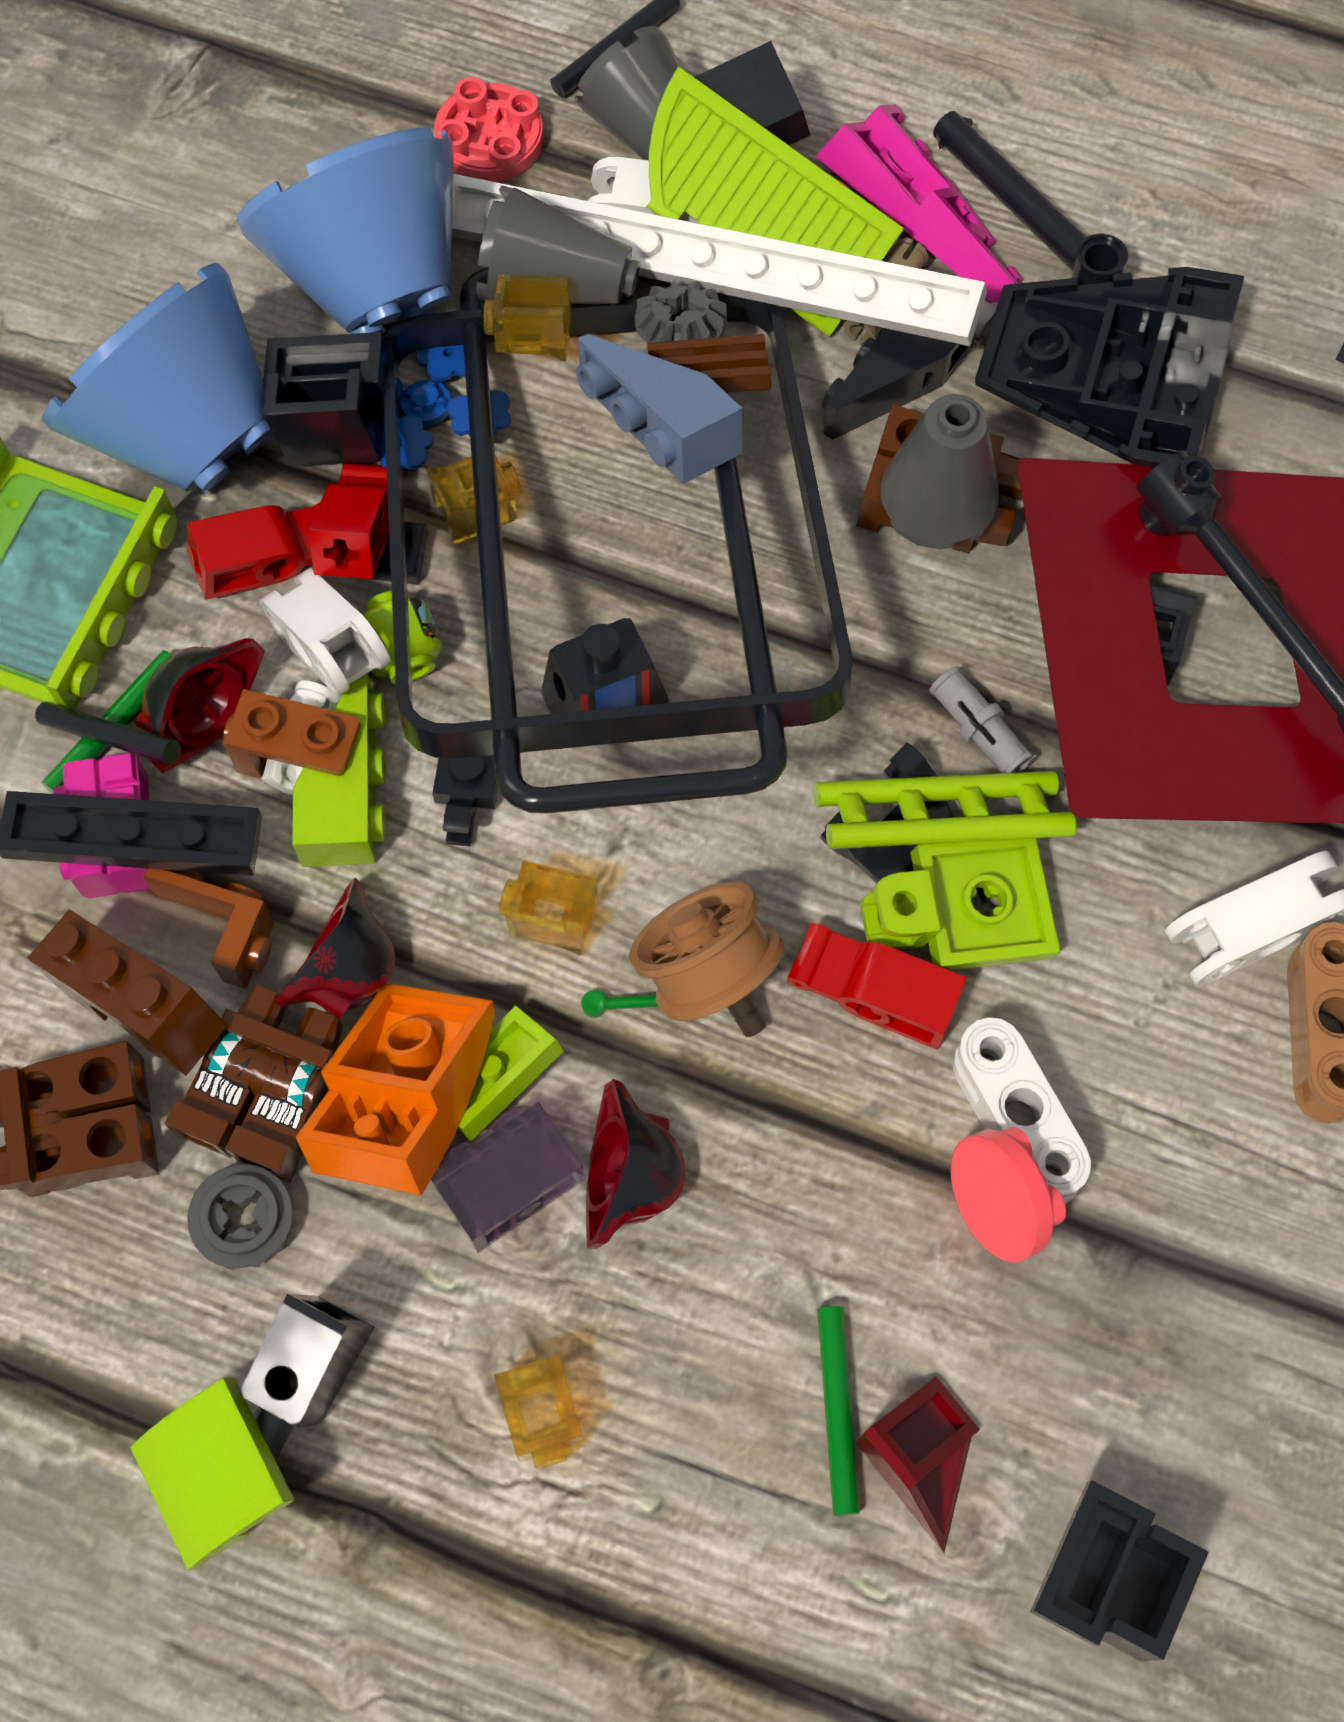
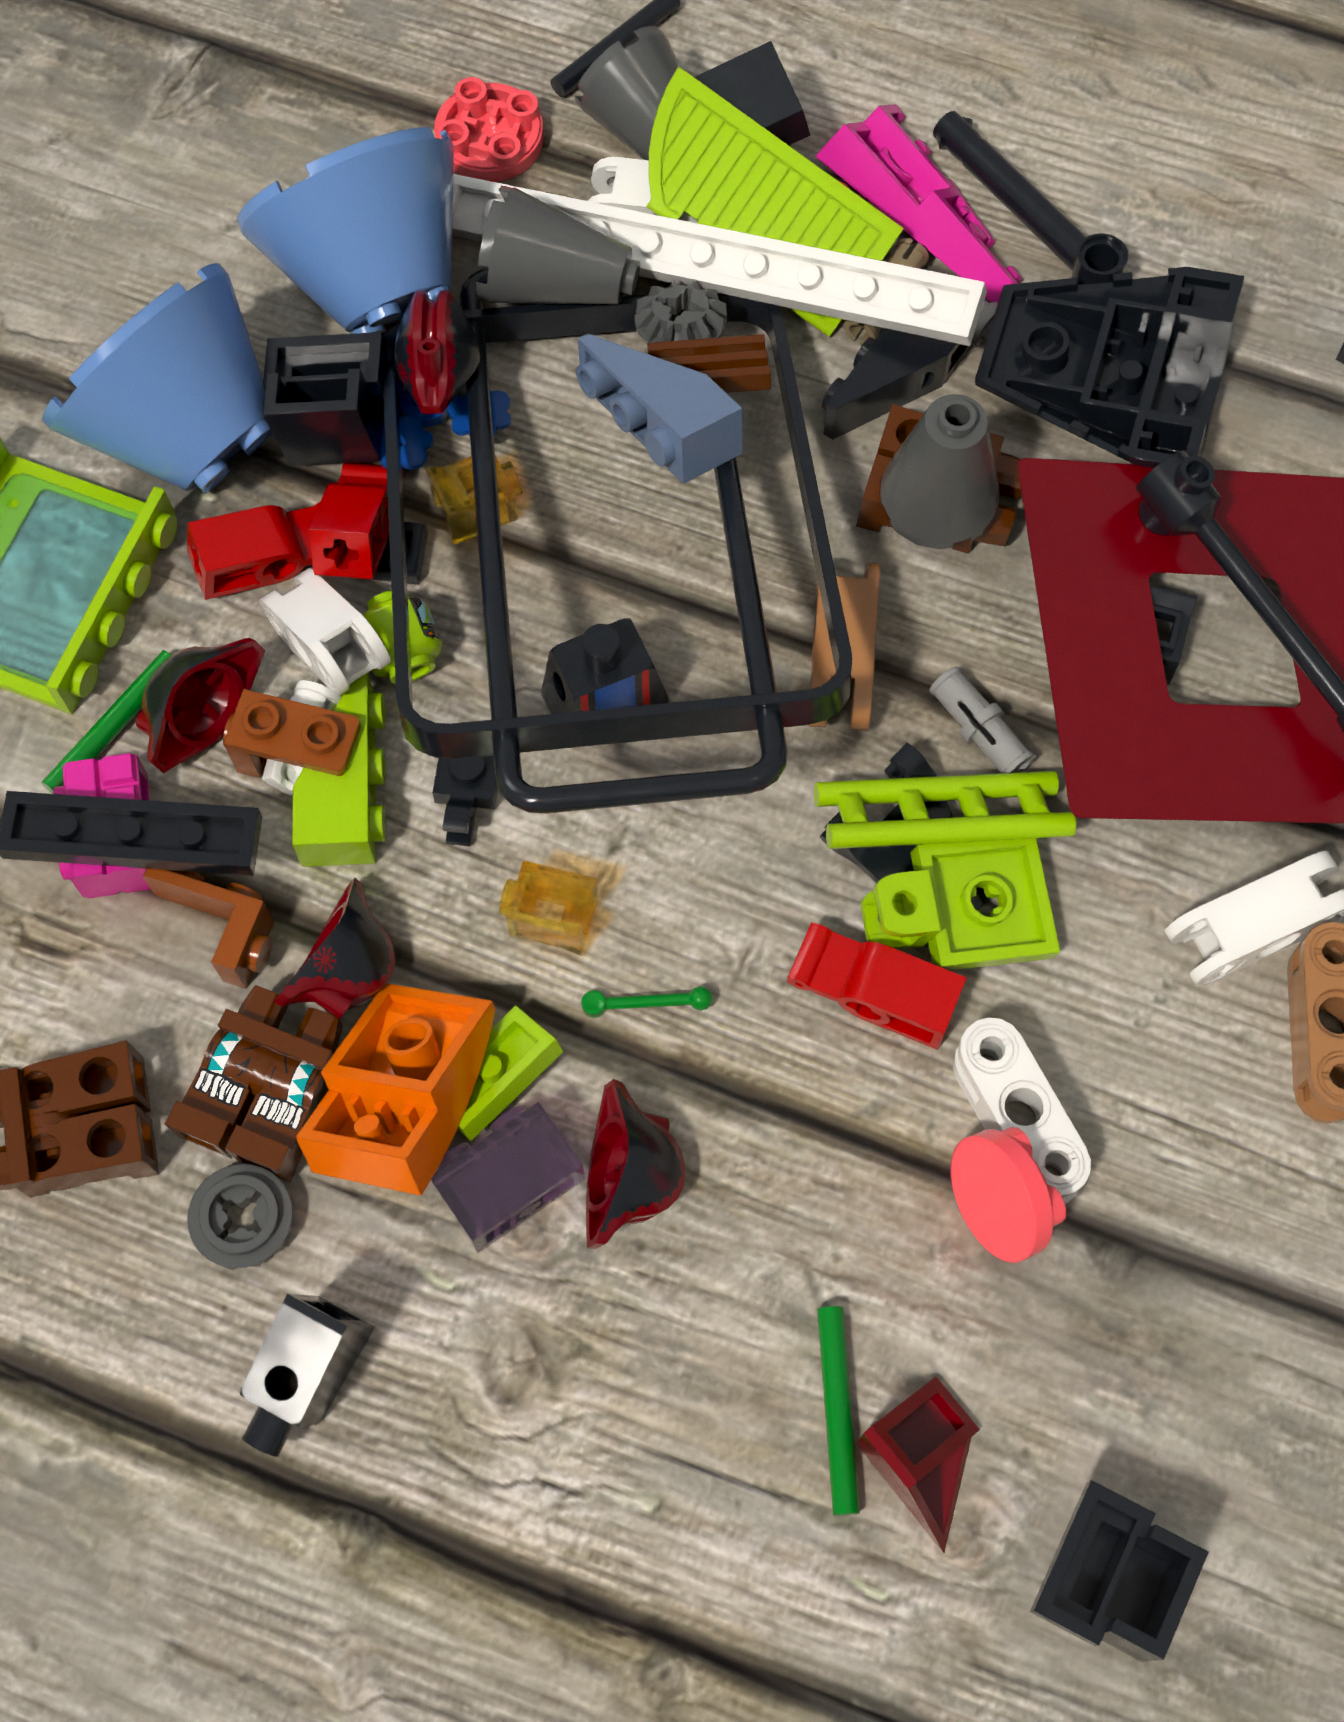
reddish brown arch [27,909,228,1076] -> none
black bar [35,701,181,765] -> none
lime slope [130,1377,295,1570] -> none
clear yellow window [484,274,572,361] -> none
clear yellow window [494,1354,585,1469] -> none
medium nougat wheel [629,881,784,1037] -> none
none -> dark red hat [394,290,480,414]
none -> medium nougat piece [808,562,880,731]

